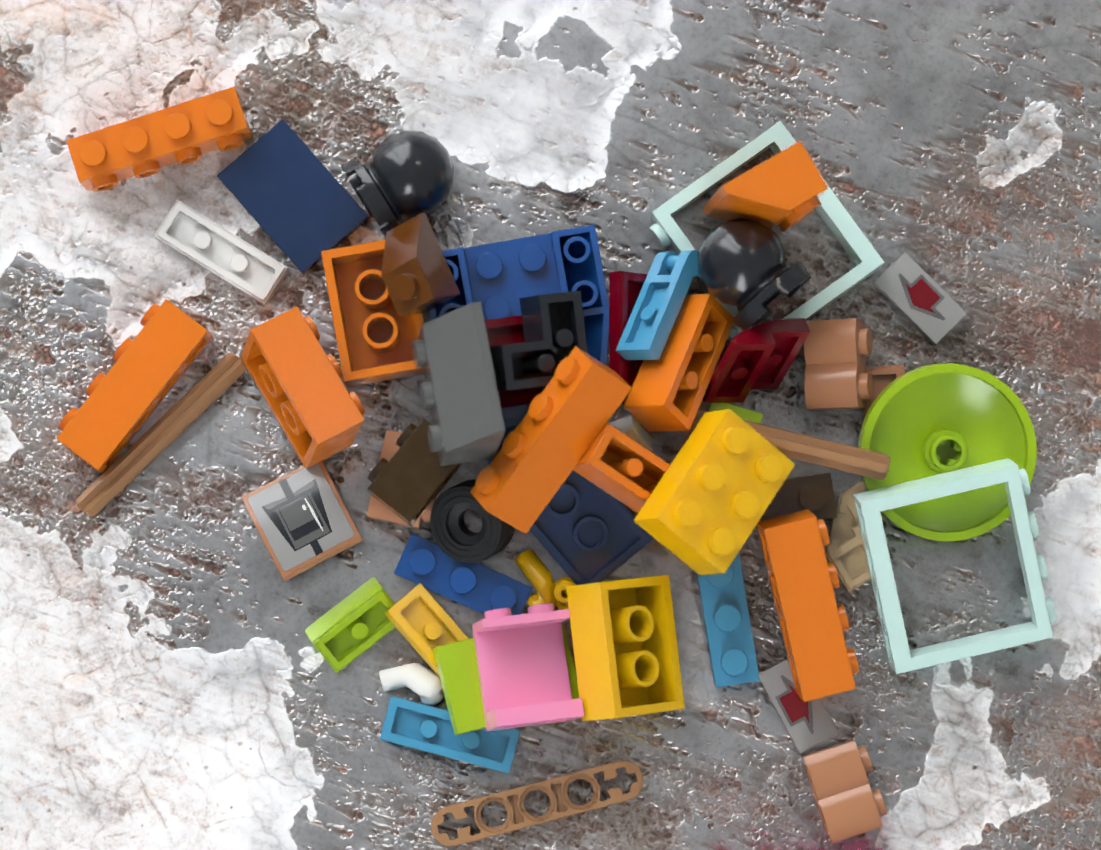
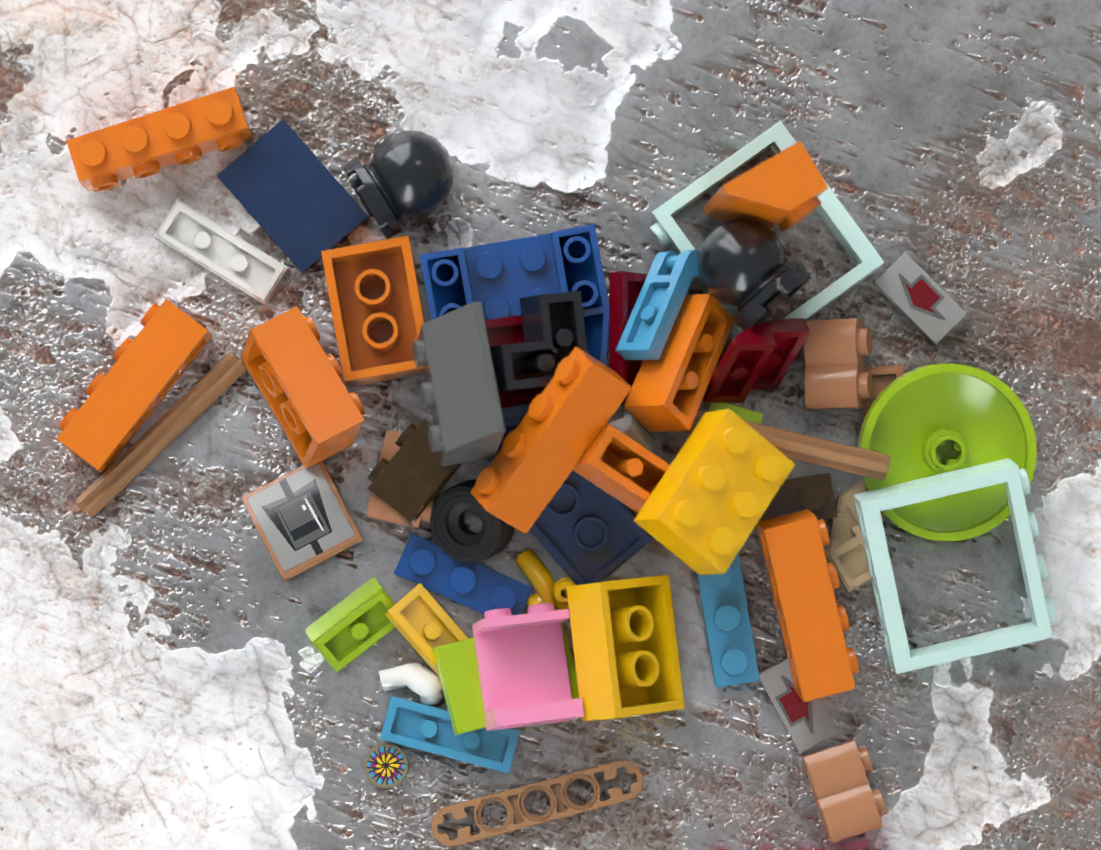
reddish brown slope [381,213,460,317] -> none
none -> tile [364,743,409,788]

